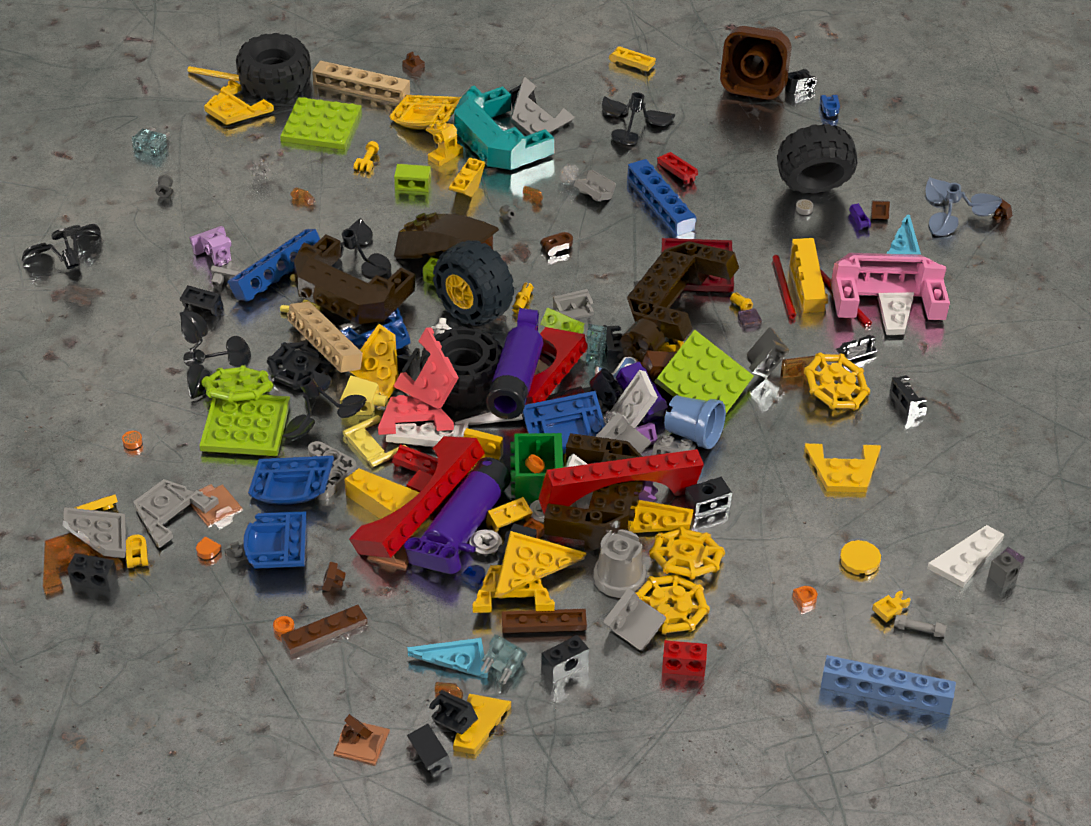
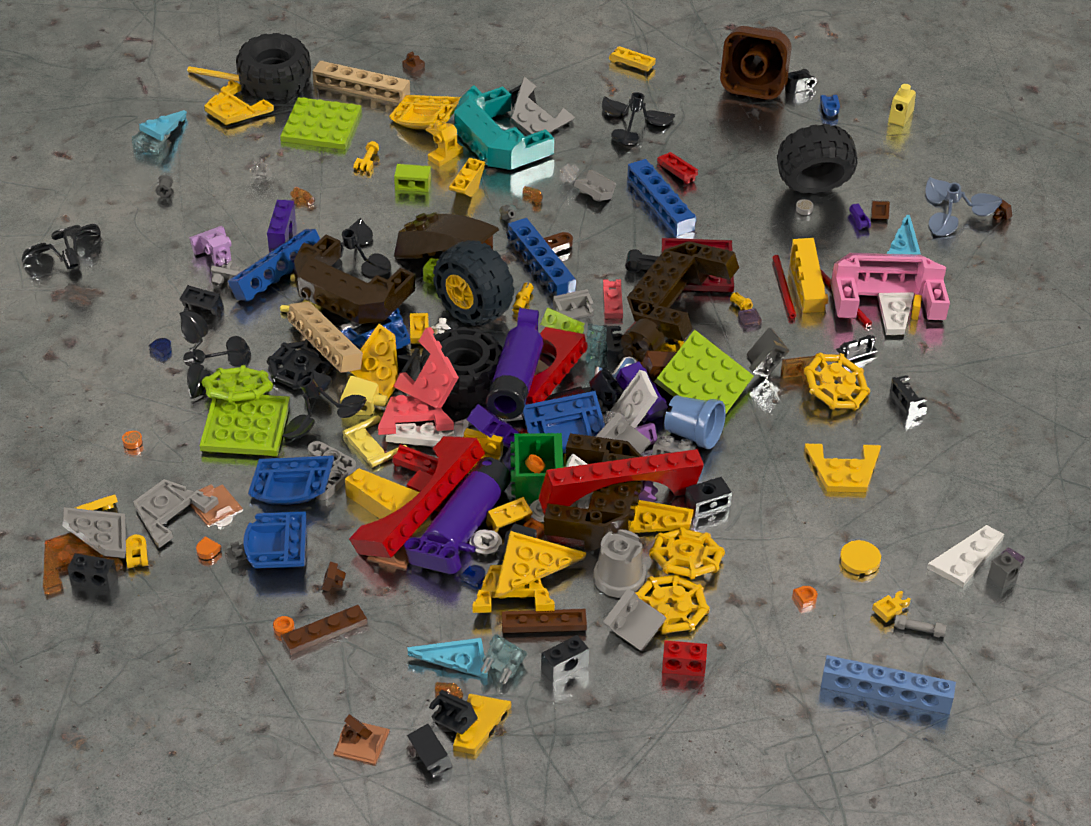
none -> medium azure wing [139,110,187,141]
none -> clear blue tile [148,338,172,358]
none -> dark purple arch [267,200,296,250]
none -> yellow plate [410,313,429,344]
none -> dark purple arch [466,404,520,449]
none -> blue brick [506,218,576,296]
none -> coral plate [603,279,623,319]
none -> black piece [625,249,659,273]
none -> light yellow torso [888,84,916,127]
none -> yellow tile [911,294,922,321]

